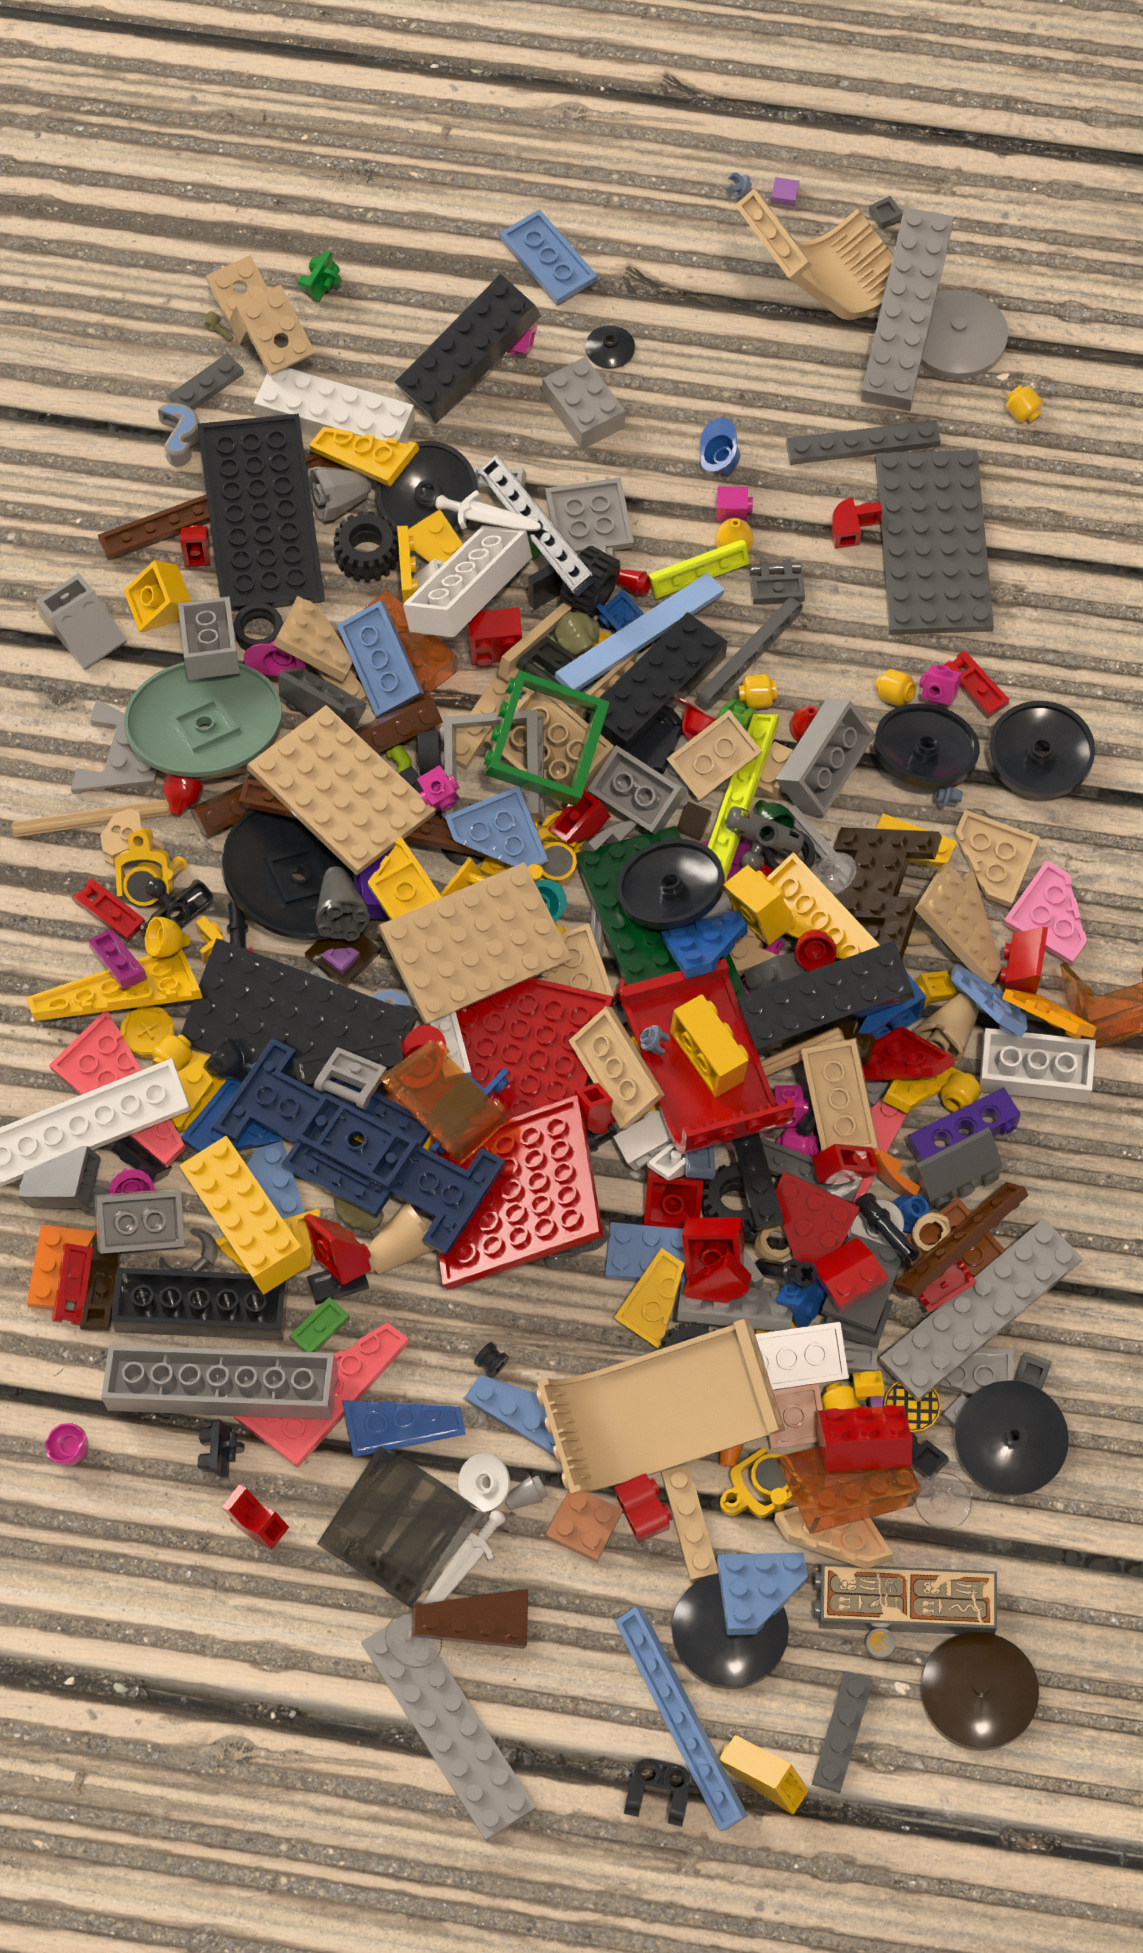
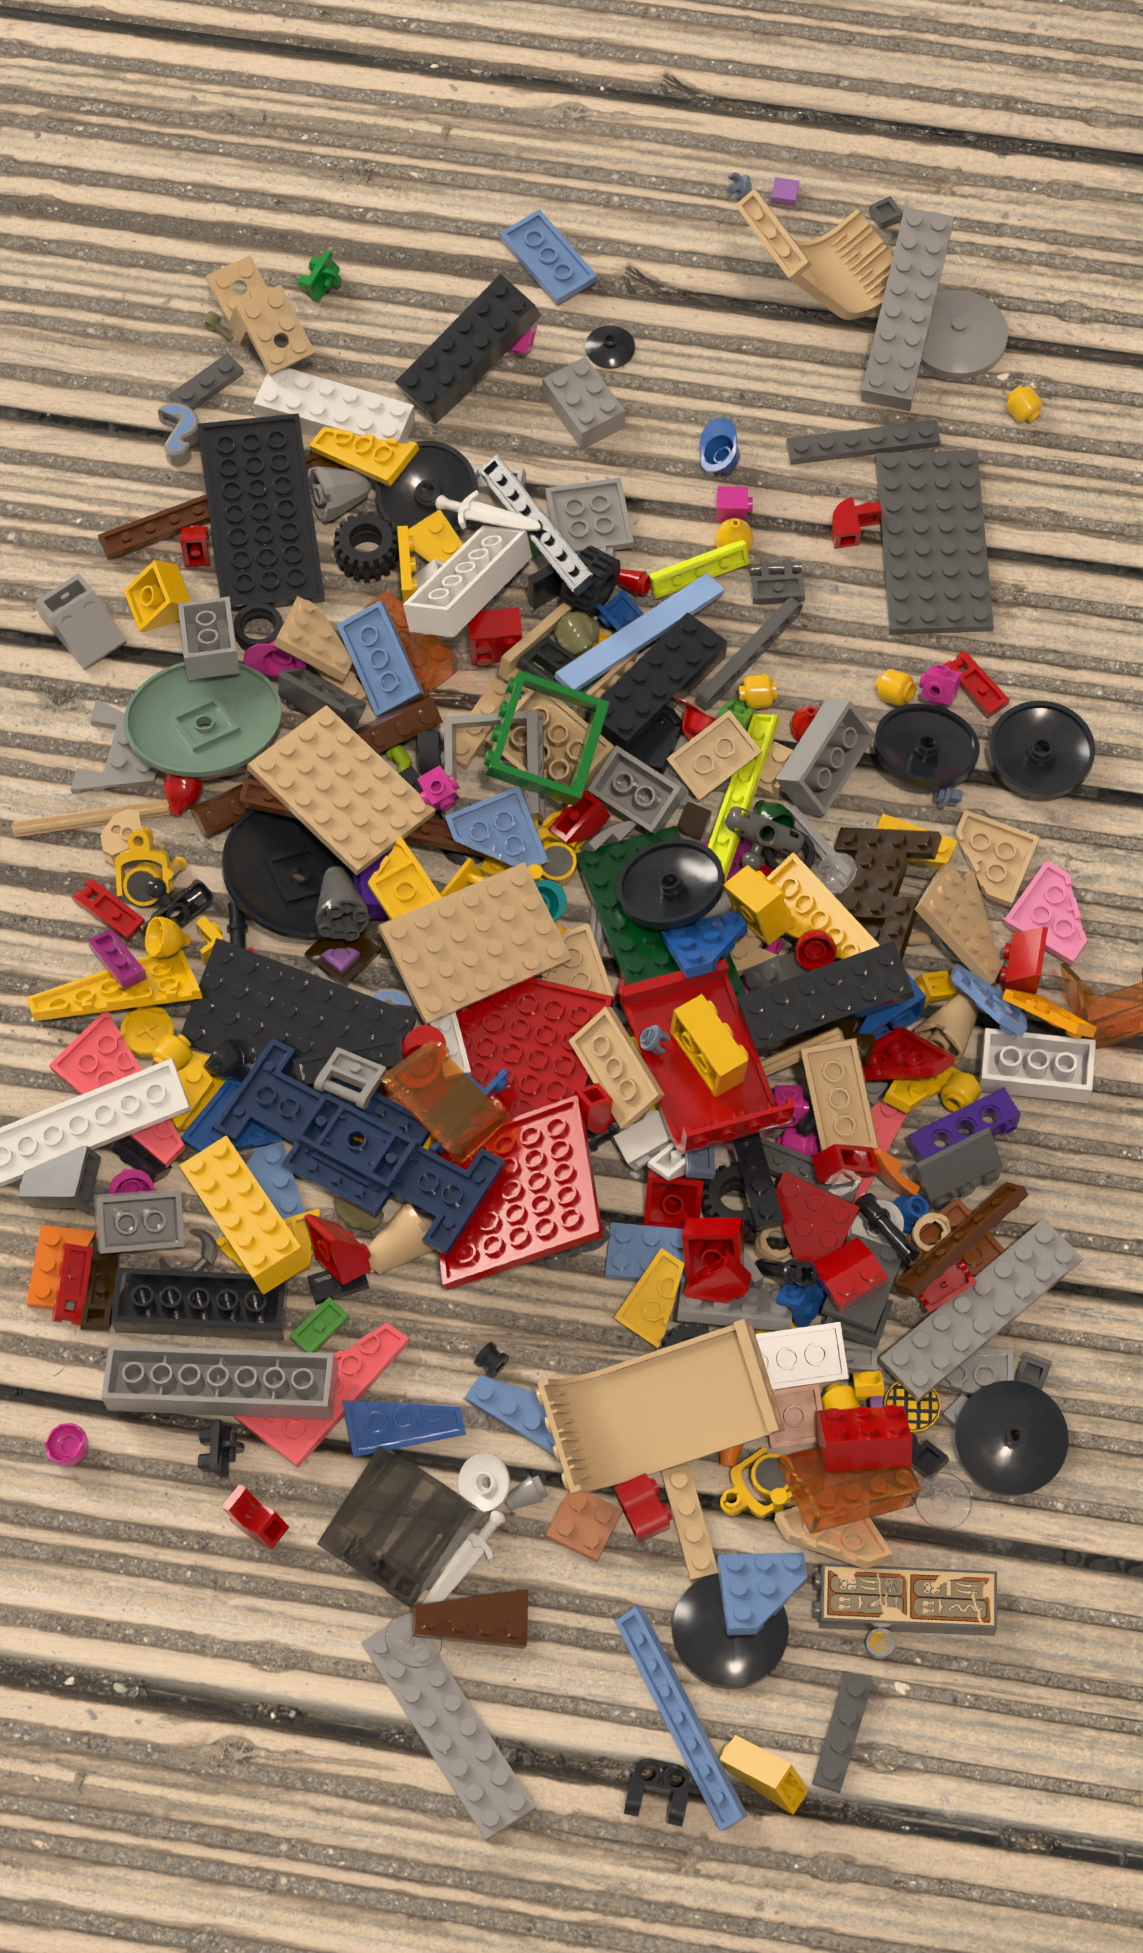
dark brown dish [920,1632,1039,1751] -> none

